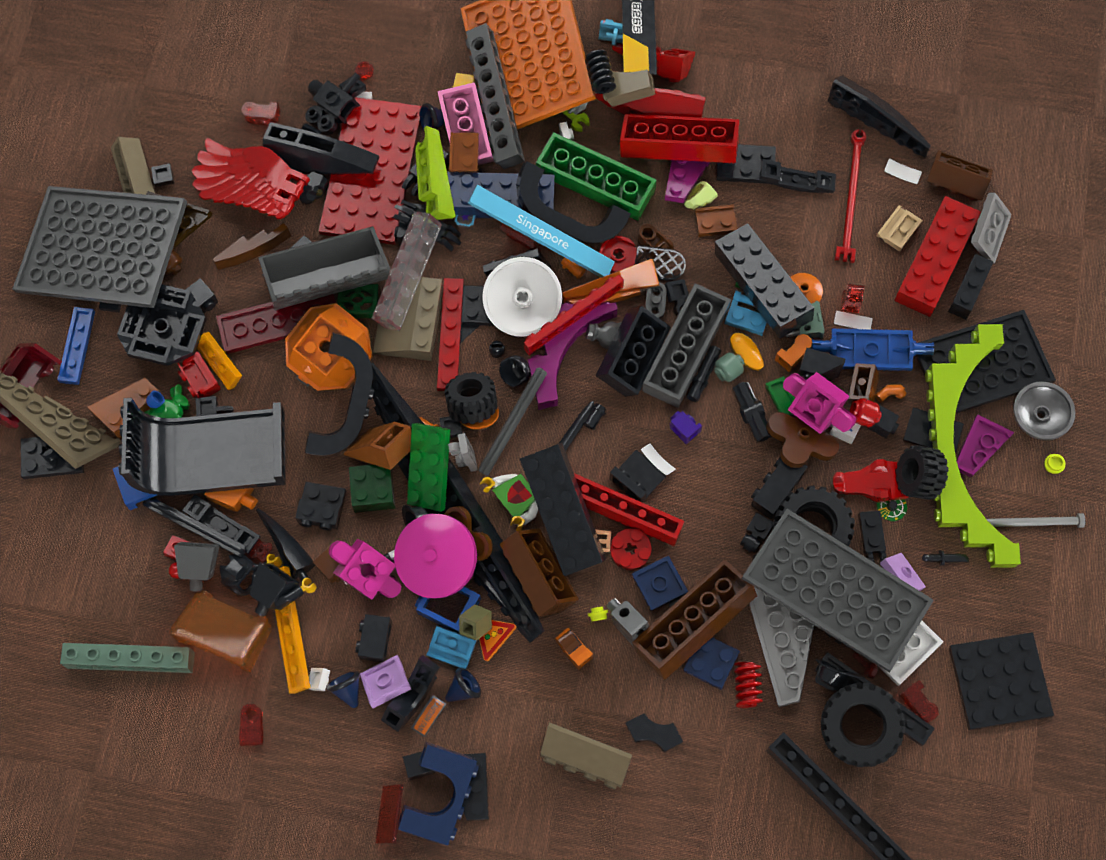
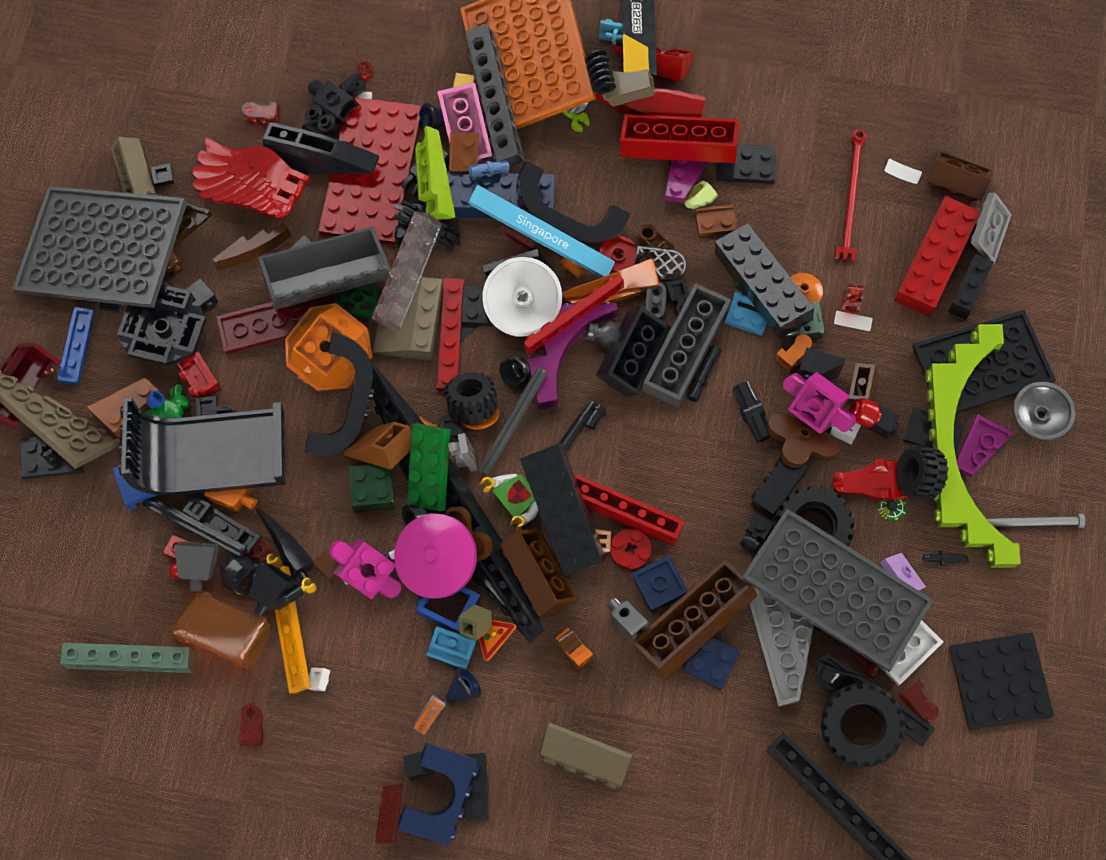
light orange plate [197,332,242,390] -> none
black plate [295,482,346,531] -> none
black rock [299,172,329,204] -> none
dark blue hat [326,671,360,708] -> none
black brick [355,614,392,663] -> none
lavender plate [360,655,411,708] -> none
black arch [381,655,440,732] -> none
clear tile [454,215,476,230] -> none
black hinge [489,340,505,358] -> none
green brick [536,132,657,221] -> none
white plate [559,122,574,140] -> none
neon yellow plate [587,606,609,621] -> none
black bracket [609,450,666,503] -> none
black tile [625,713,683,752] -> none
white sticker [641,444,676,475] -> none
dark purple brick [670,411,702,444] -> none
sand green head [714,352,745,382] -> none
light orange arm [730,333,764,371] -> none
red piece [734,662,763,708] -> none
black slope [760,159,836,193] -> none
green tile [765,376,795,416] -> none
blue plate [811,329,934,371] -> none
black wedge [828,75,931,158] -> none
black hinge [859,511,886,567] -> none
orange arm [875,384,906,403] -> none
tan plate [876,205,923,252] -> none
neon yellow plate [1044,454,1065,474] -> none
none -> medium blue pin [468,160,509,178]

